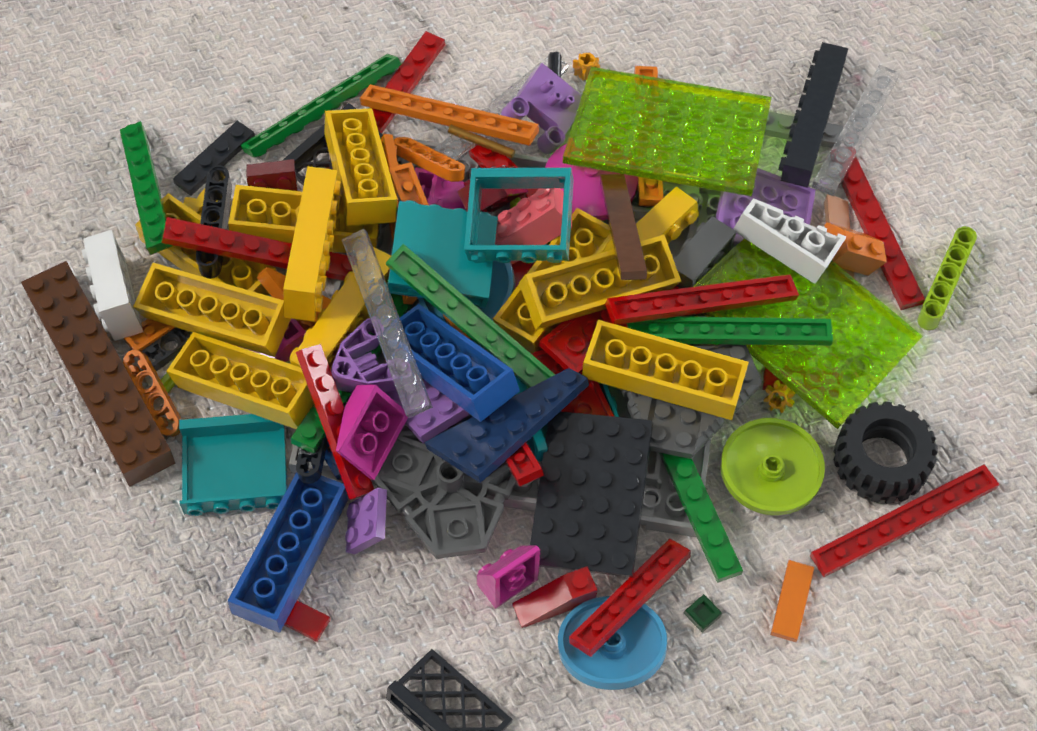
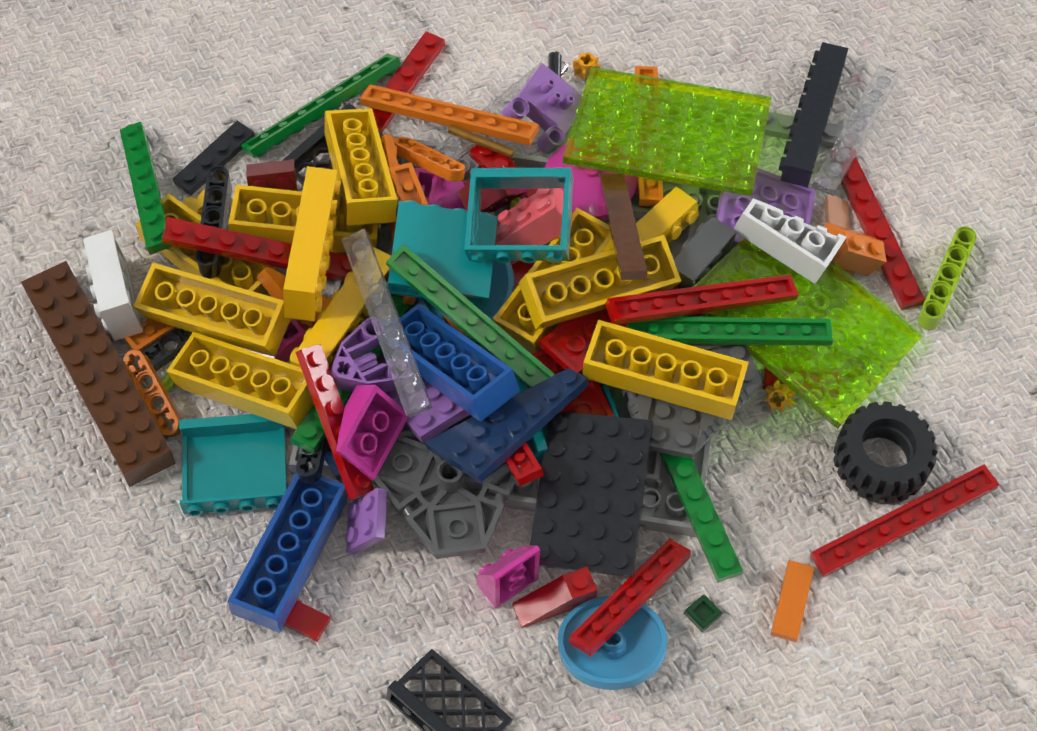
lime dish [720,418,825,516] -> none

